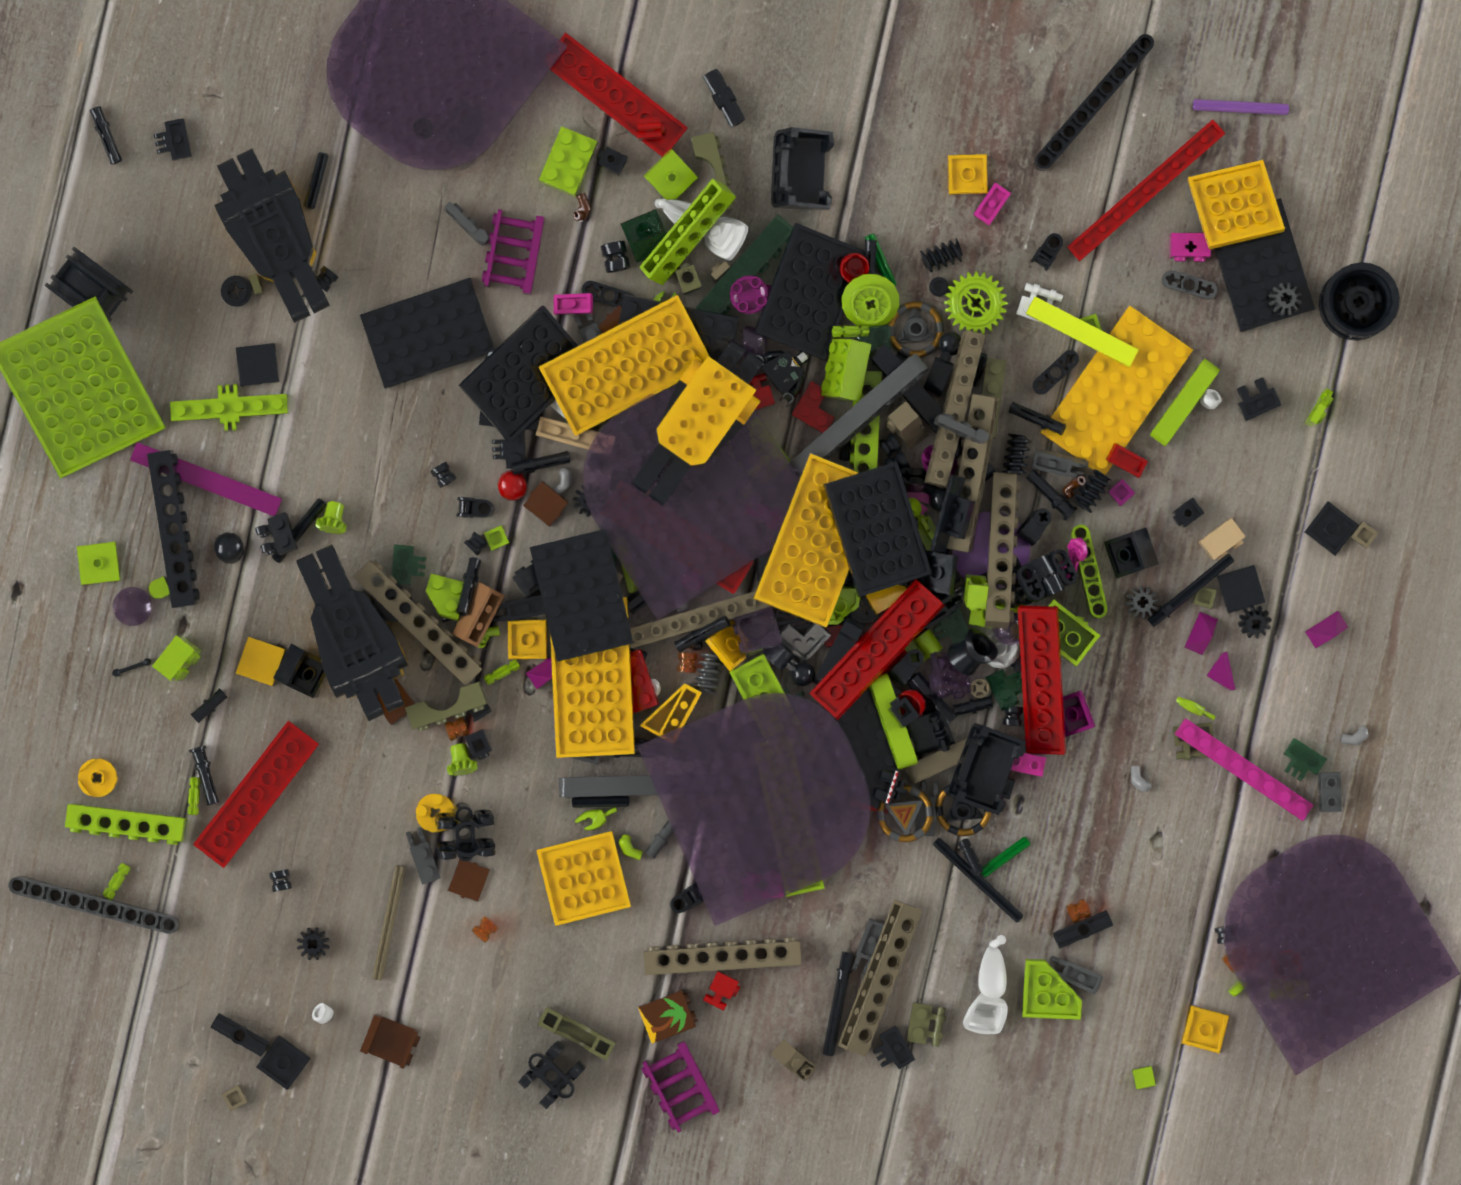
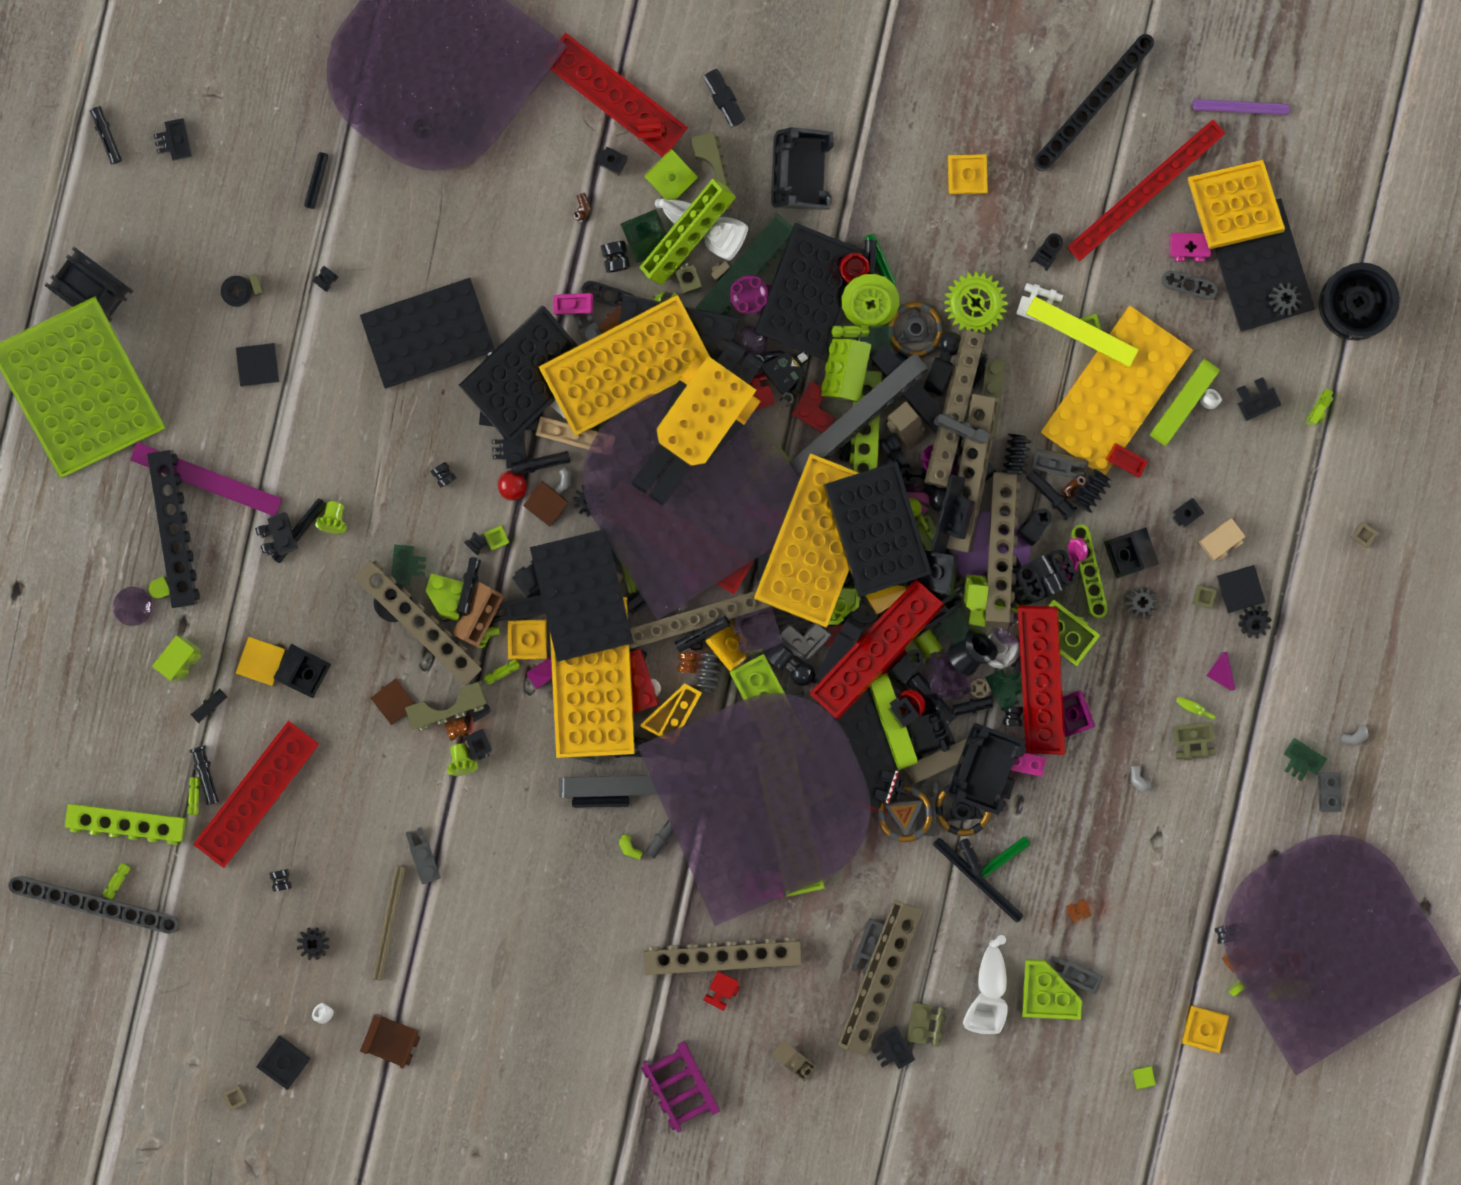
lime plate [76,542,121,585] -> none
yellow plate [78,758,118,797] -> none
black hinge [112,658,151,677] -> none
lime hinge [170,384,288,431] -> none
black piece [210,1013,270,1057] -> none
black piece [214,149,330,323] -> none
black hair [214,532,244,564] -> none
black piece [296,544,409,721] -> none
yellow plate [416,794,454,832] -> none
black piece [435,802,496,861] -> none
dark grey hinge [445,202,489,246] -> none
reddish brown piece [448,859,490,902] -> none
black piece [456,497,495,518] -> none
clear orange wheel [472,916,499,943] -> none
magenta fence [482,209,545,295] -> none
black piece [518,1040,586,1109] -> none
yellow plate [536,831,631,926] -> none
olive arch [537,1006,616,1061] -> none
lime brick [539,126,598,198] -> none
lime hand [575,807,617,831] -> none
reddish brown panel [638,989,698,1044] -> none
black piece [670,882,708,913] -> none
black axle [822,951,853,1056] -> none
black piece [920,238,963,273] -> none
black plate [929,277,949,297] -> none
dark pink plate [973,182,1011,226] -> none
black pin [1008,401,1066,436] -> none
black beam [1033,350,1079,395] -> none
black piece [1053,910,1113,949] -> none
magenta tile [1108,479,1135,506] -> none
black axle [1147,554,1234,627] -> none
dark pink plate [1174,718,1313,821] -> none
magenta slope [1184,612,1218,655] -> none
black tile [1304,501,1359,556] -> none
magenta slope [1305,611,1348,648] -> none

